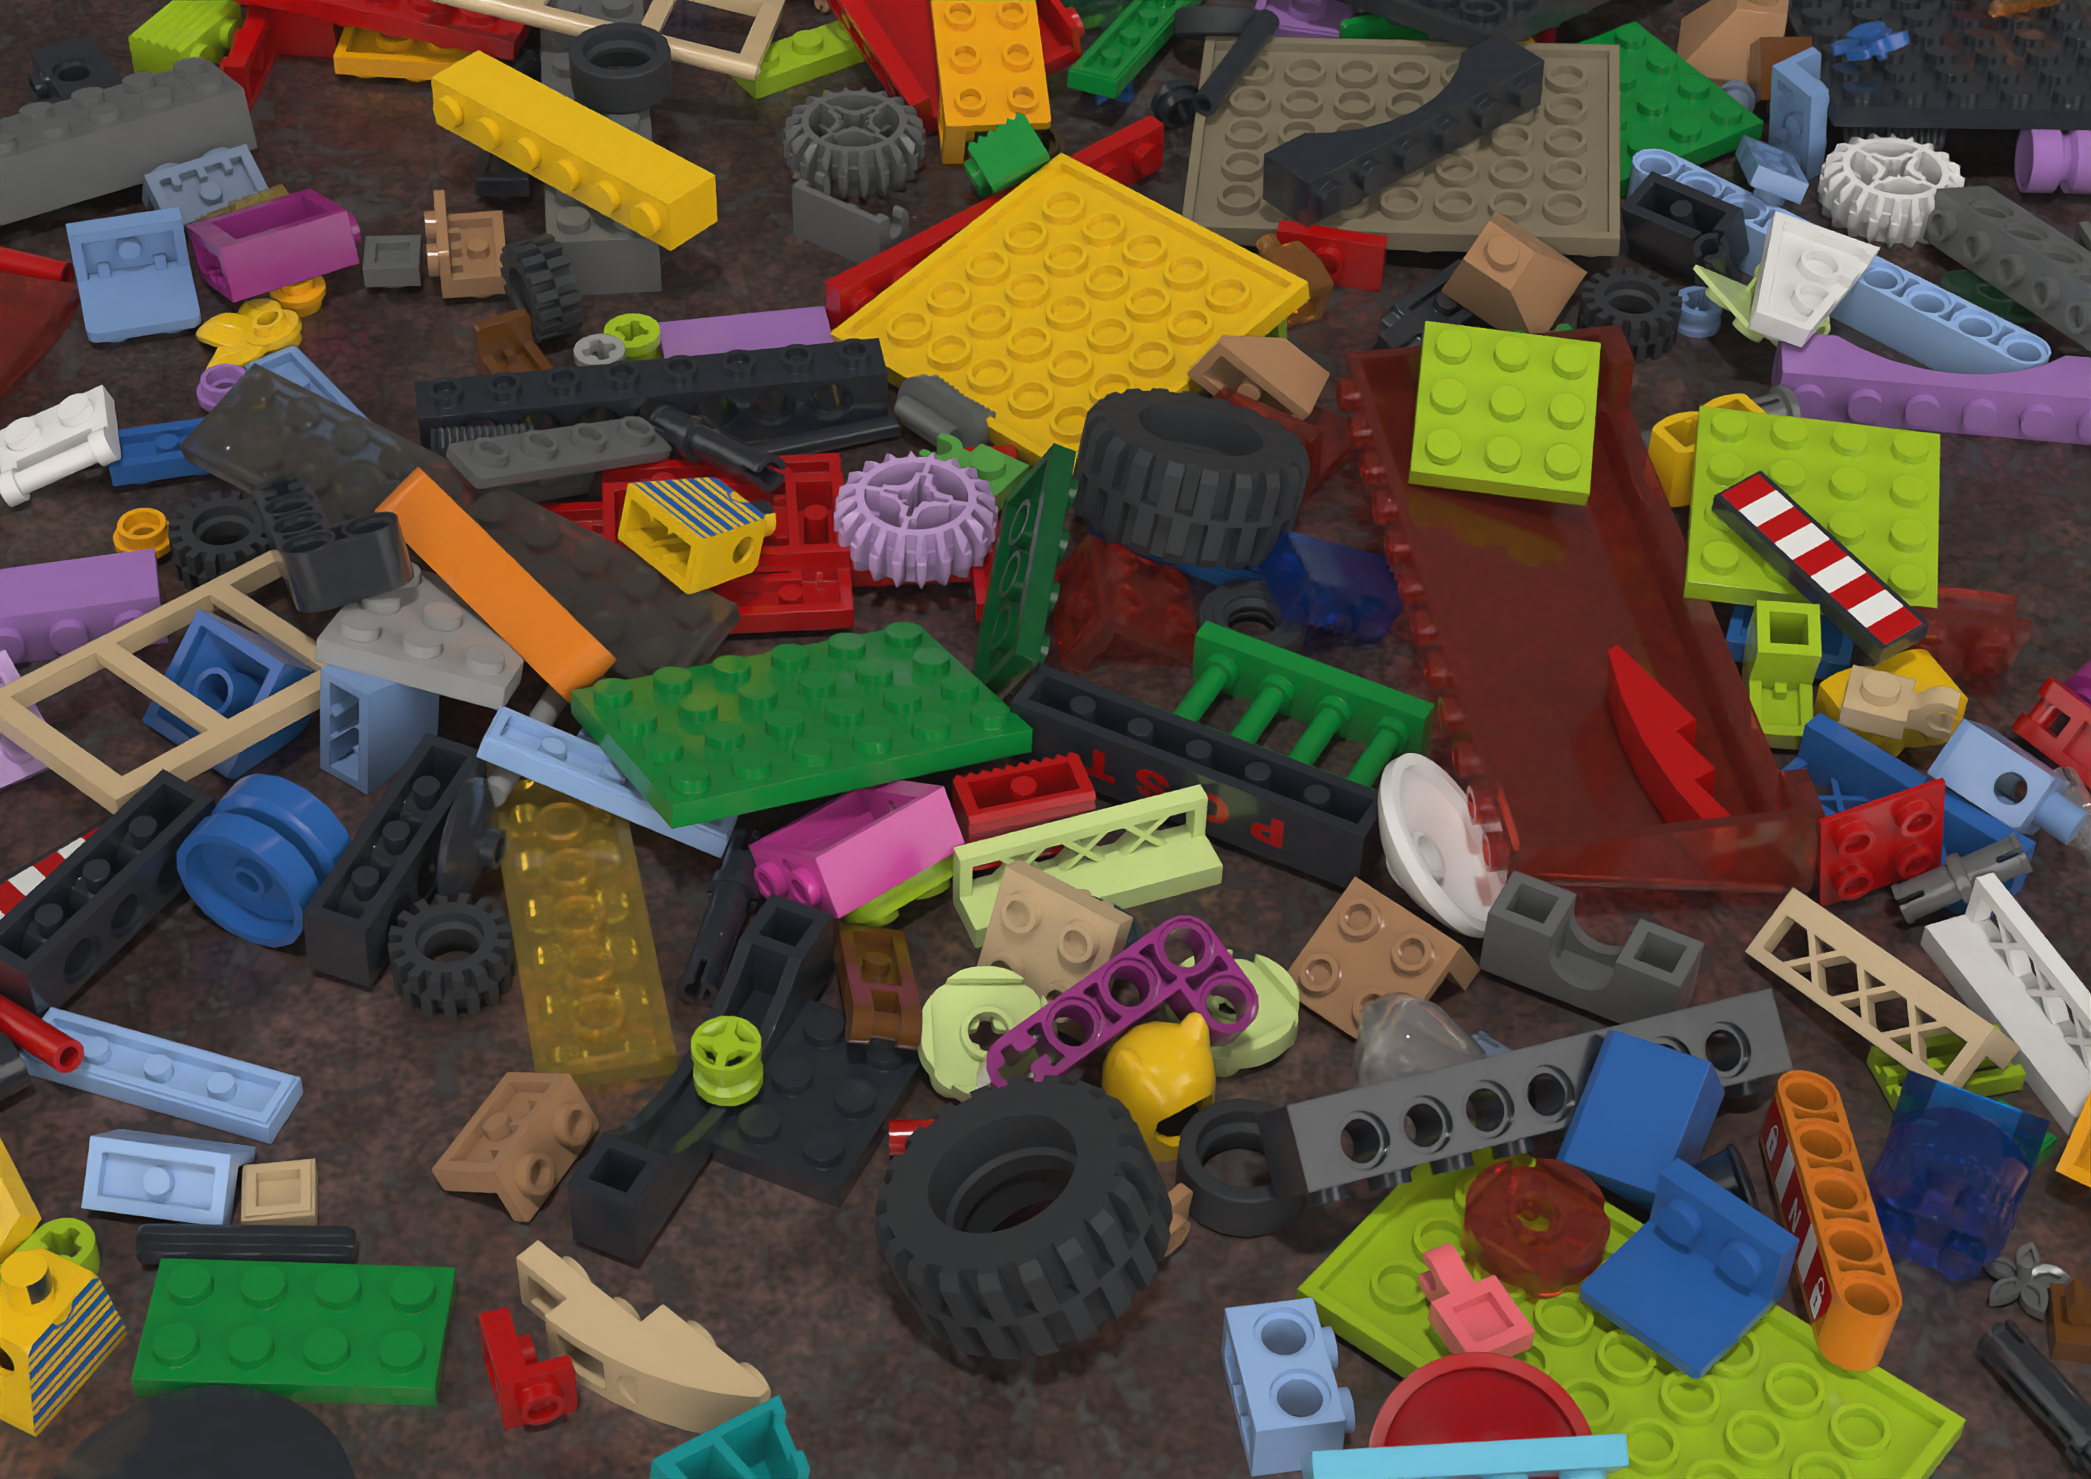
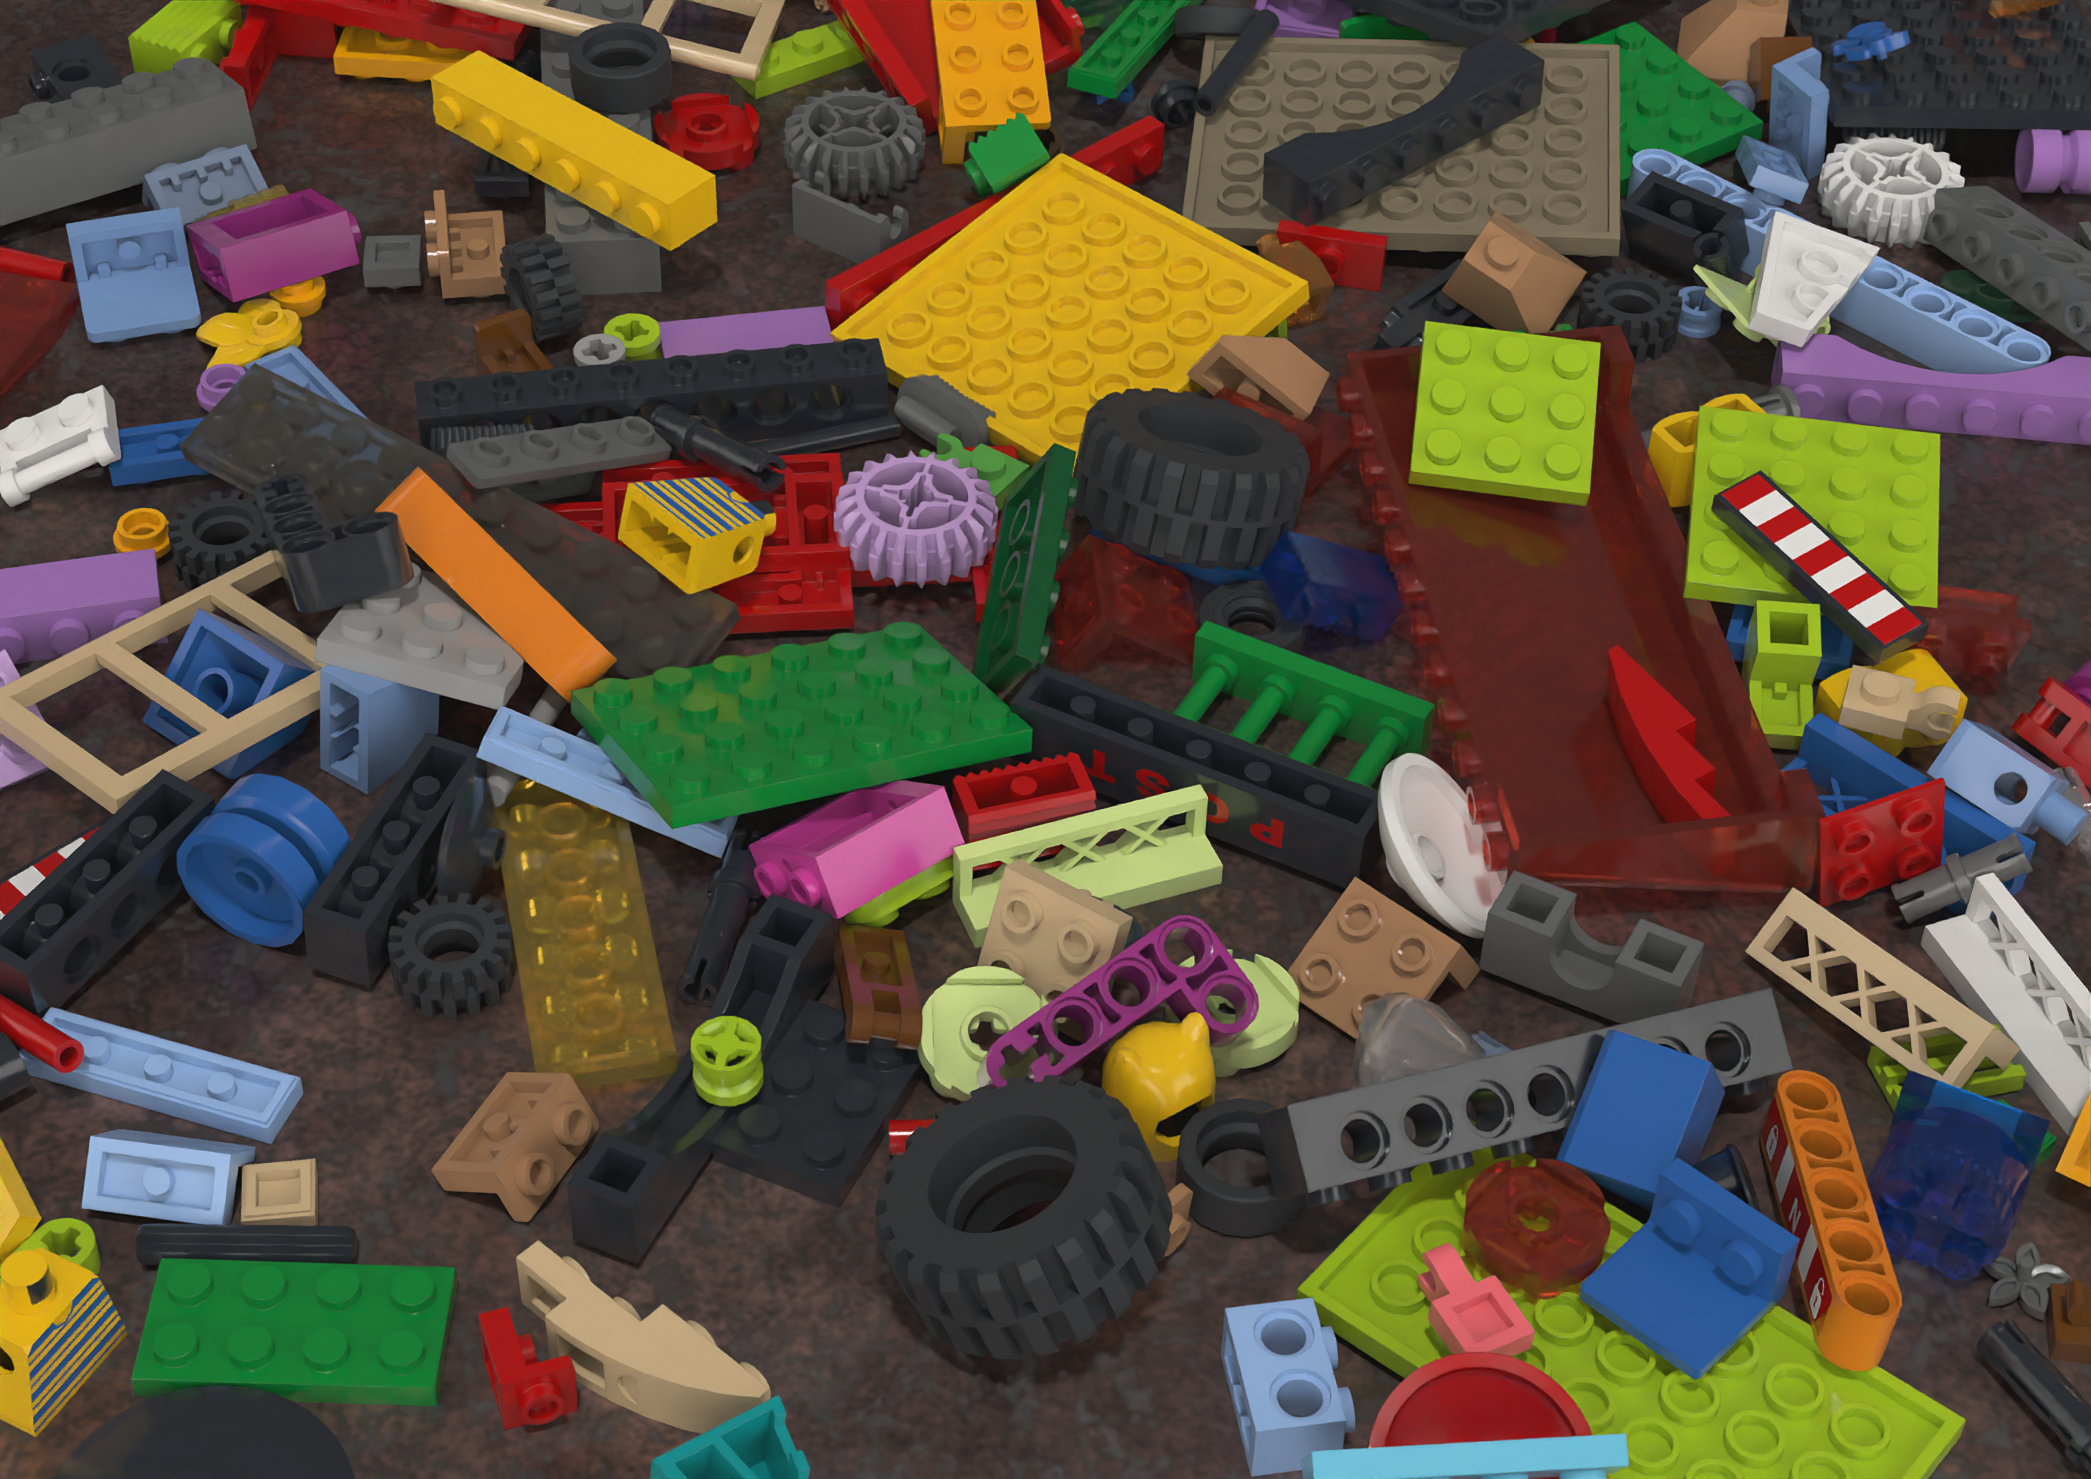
none -> red plate [654,92,760,170]

